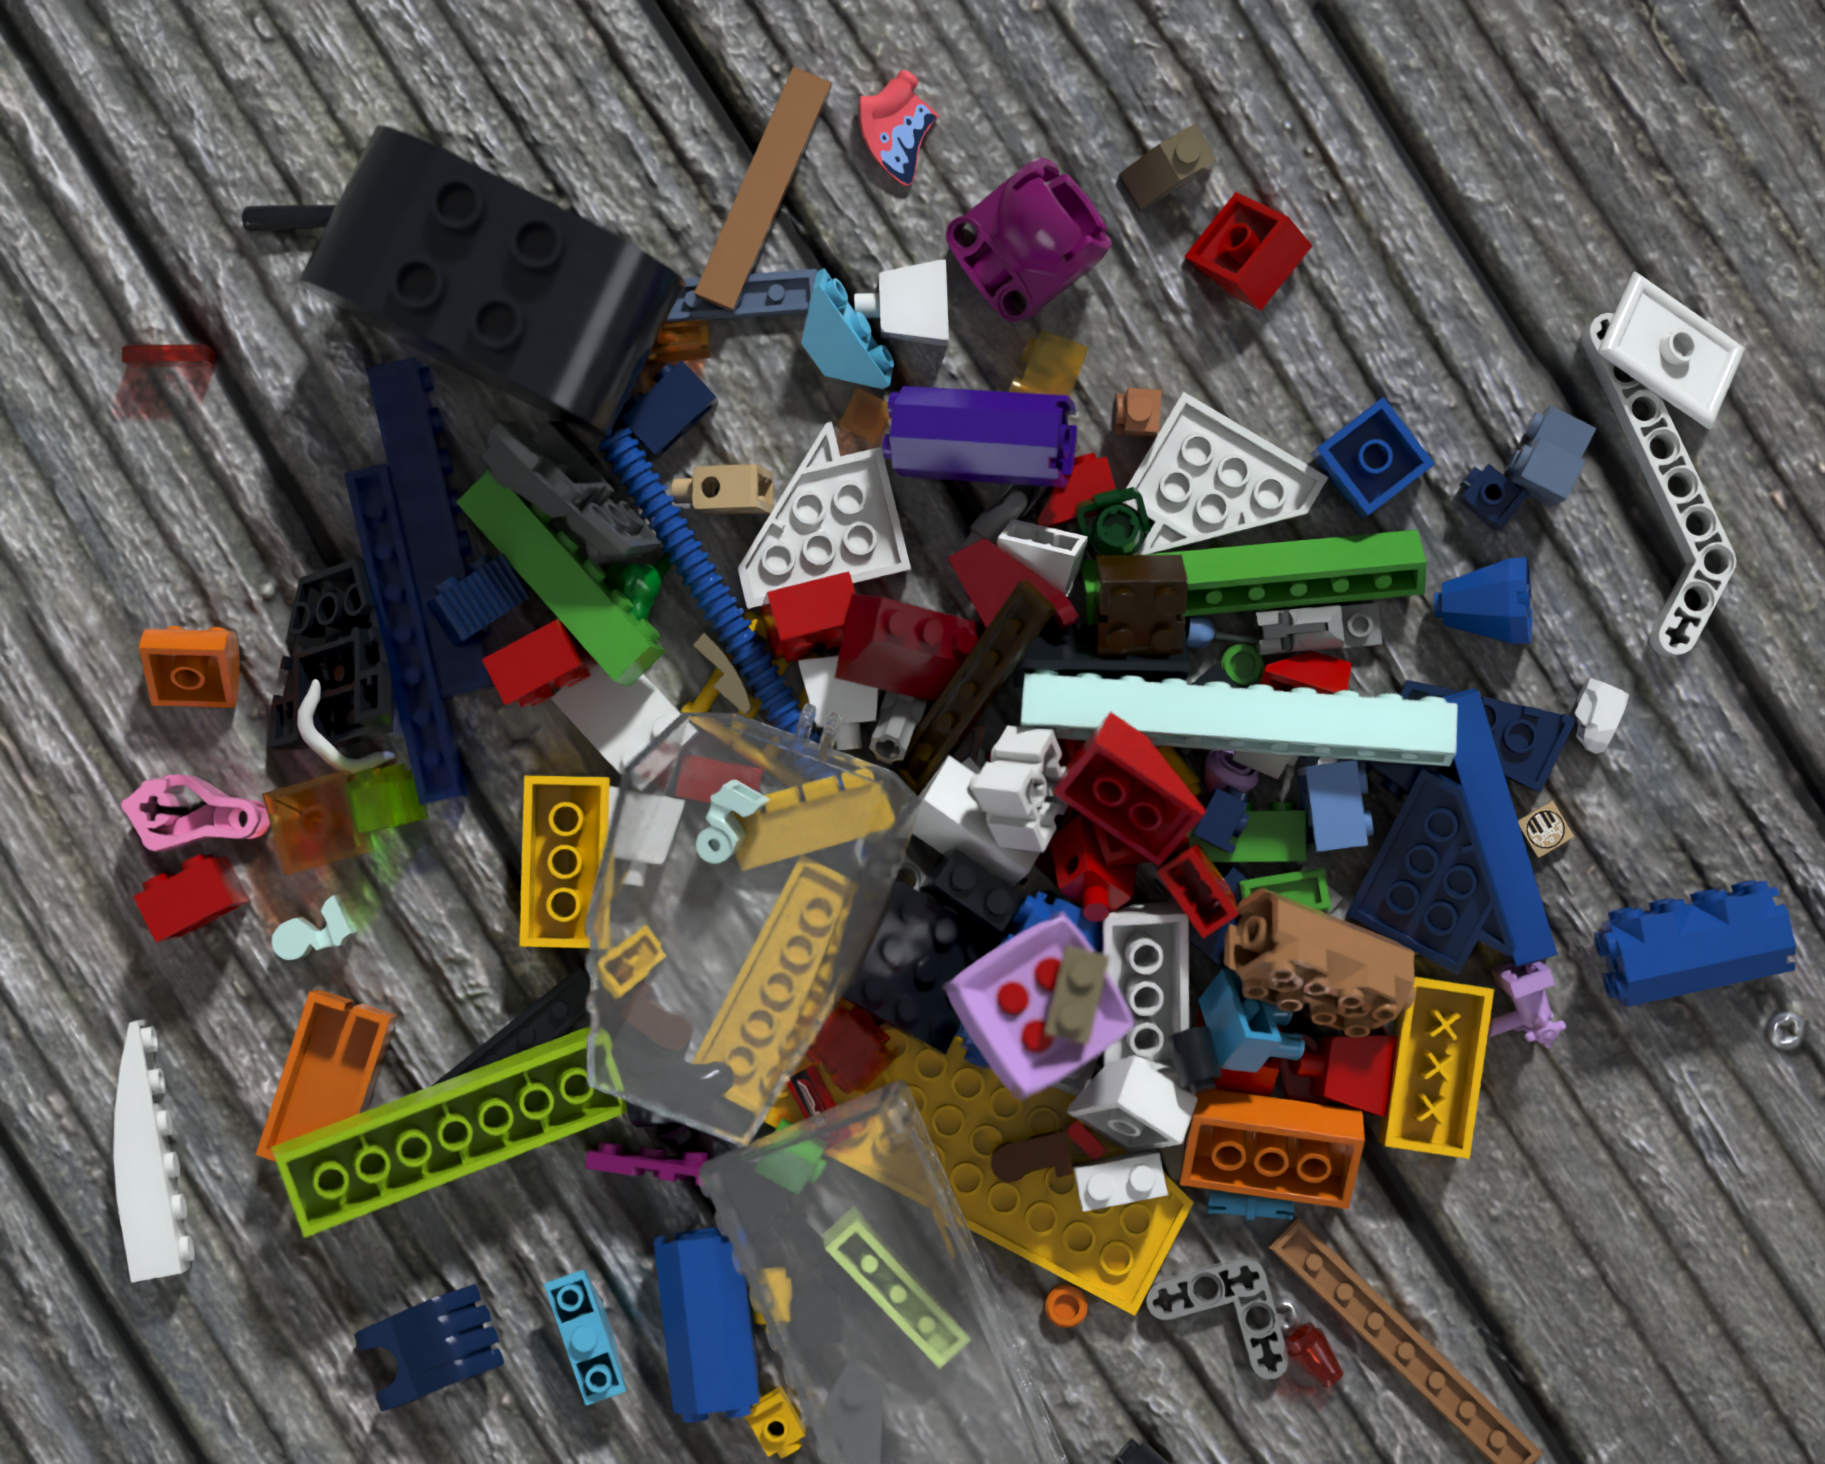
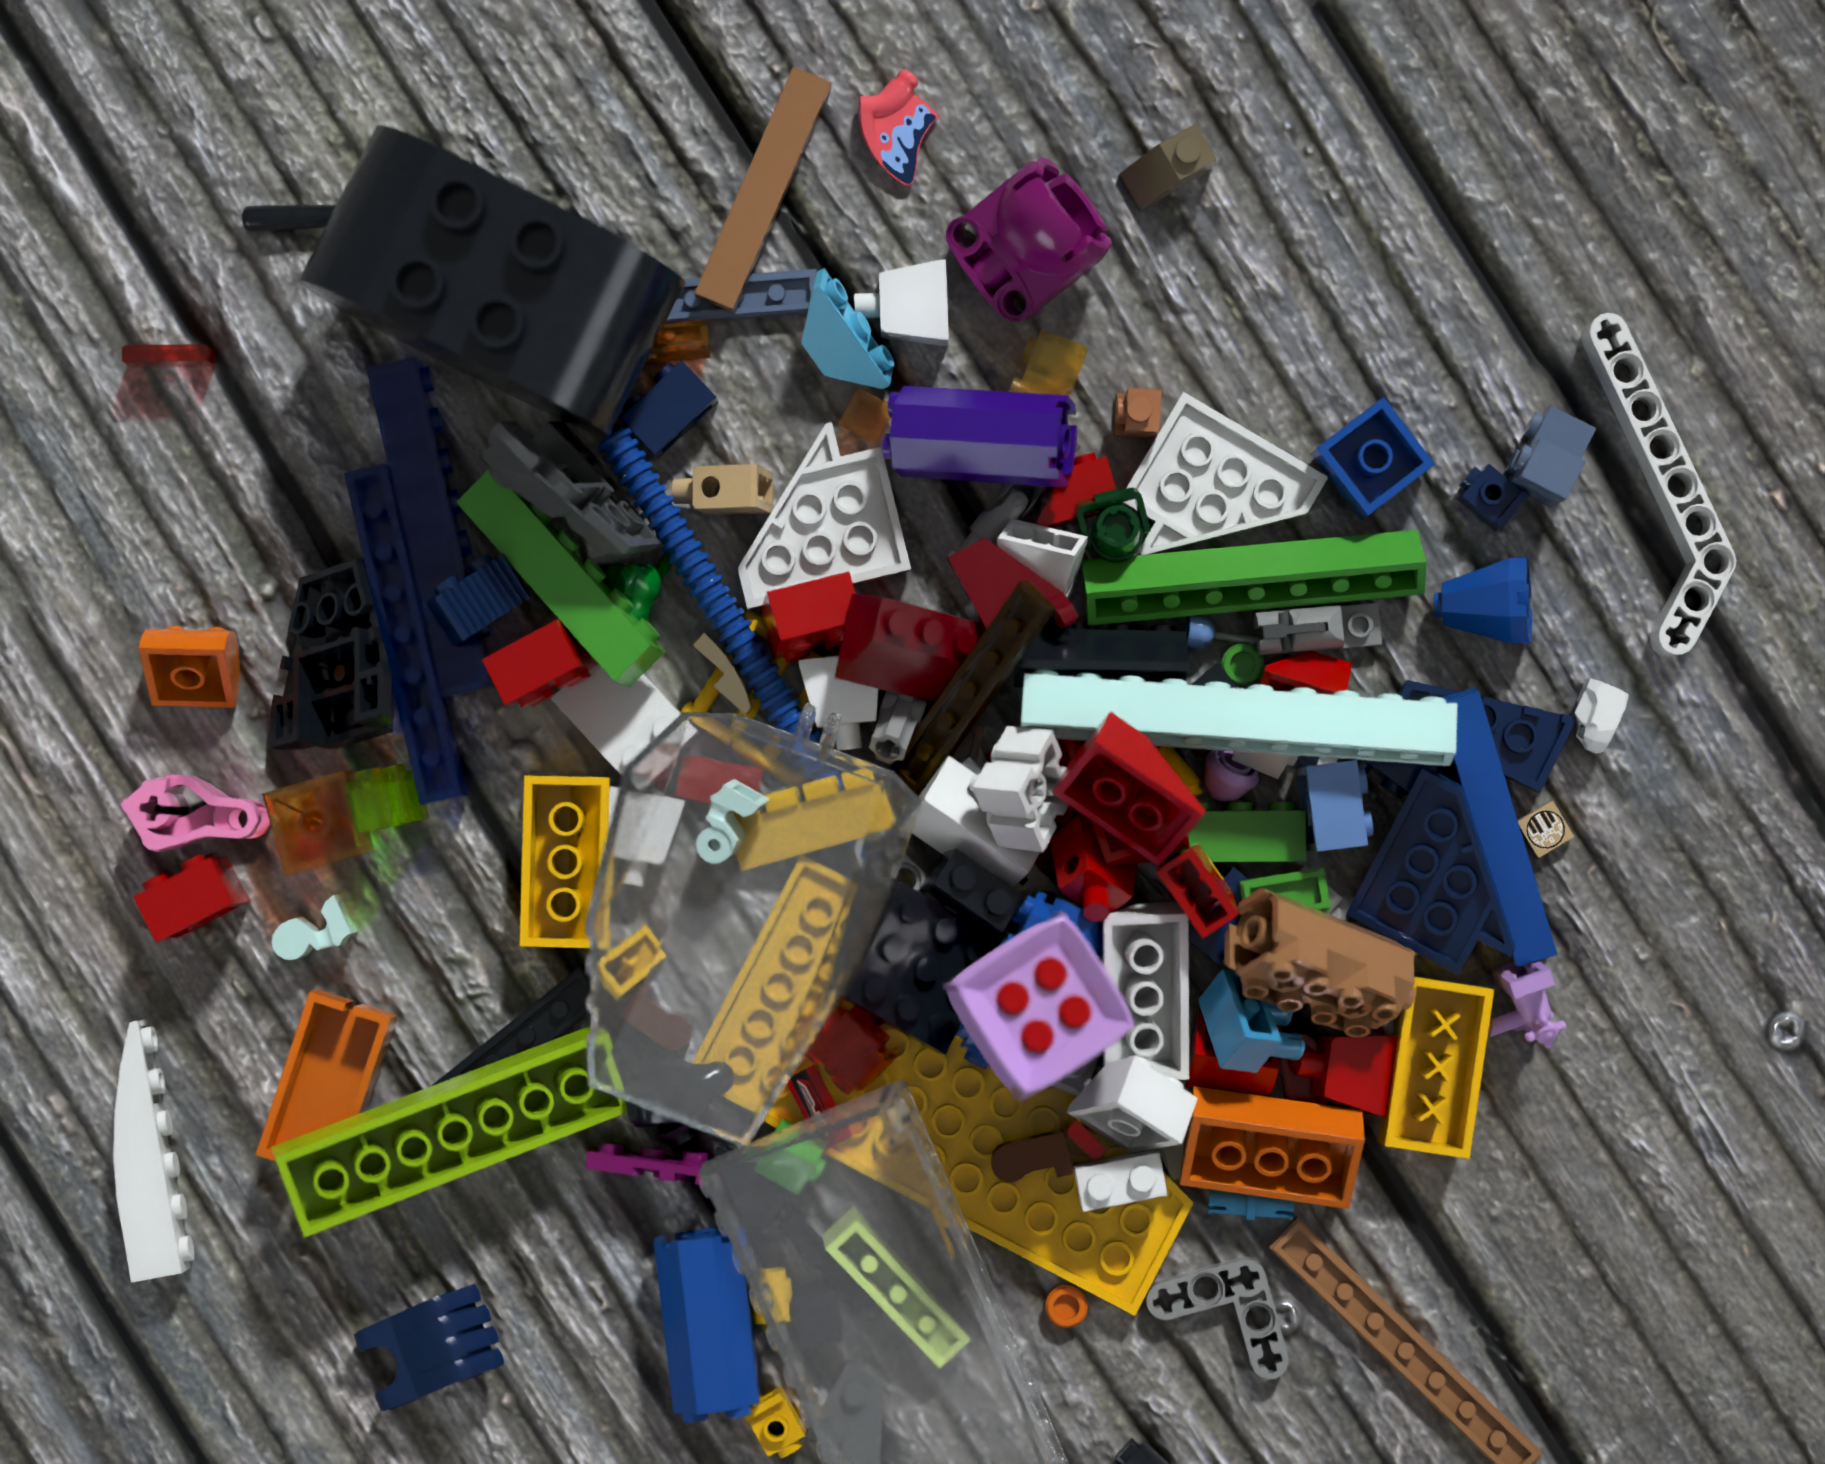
white animal [297,679,395,774] -> none
medium azure slope [544,1269,627,1406] -> none
dark tan plate [1044,945,1110,1044] -> none
dark brown piece [1092,555,1188,656] -> none
black brick [1168,1026,1223,1095] -> none
red slope [1184,192,1312,311] -> none
dark blue brick [1190,785,1250,854] -> none
clear red cone [1285,1322,1344,1388] -> none
blue brick [1594,880,1796,1007] -> none
white piece [1597,272,1745,430] -> none

